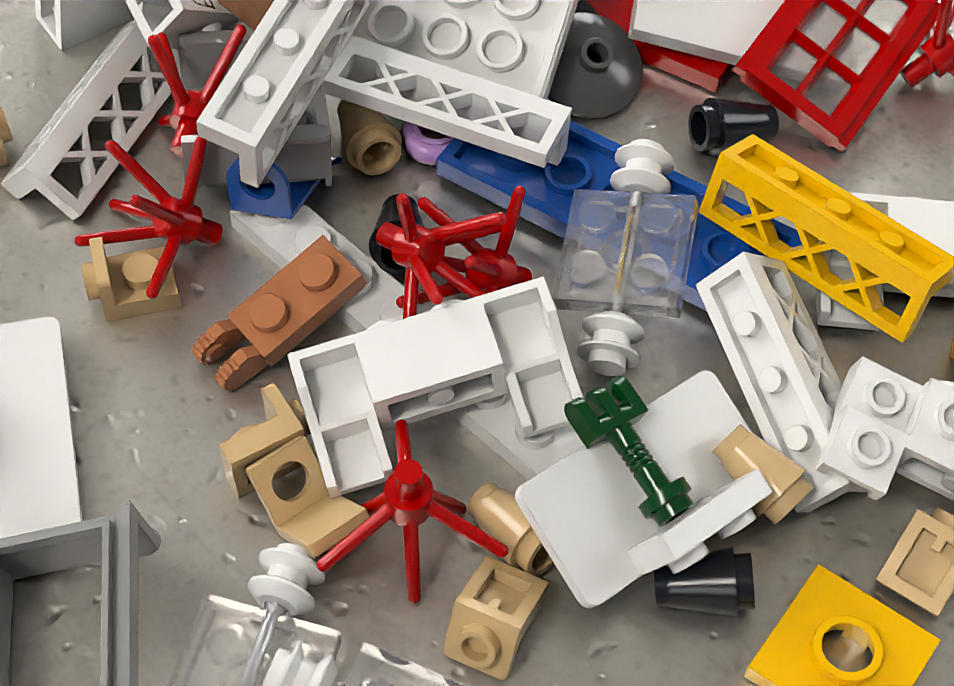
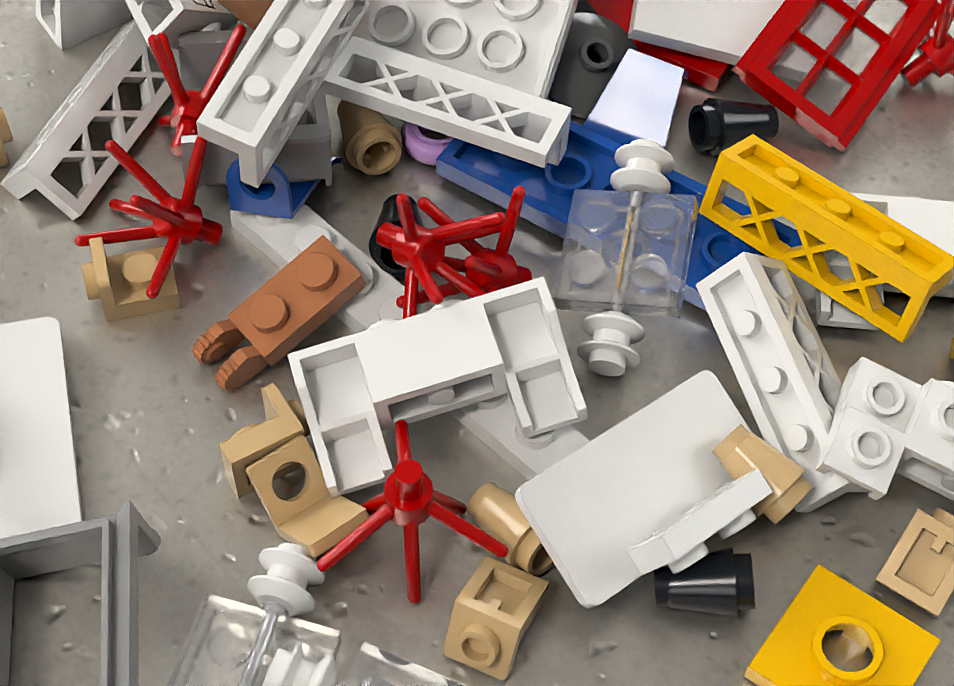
dark green hinge [564,376,694,527] -> none
none -> piece [583,48,690,149]

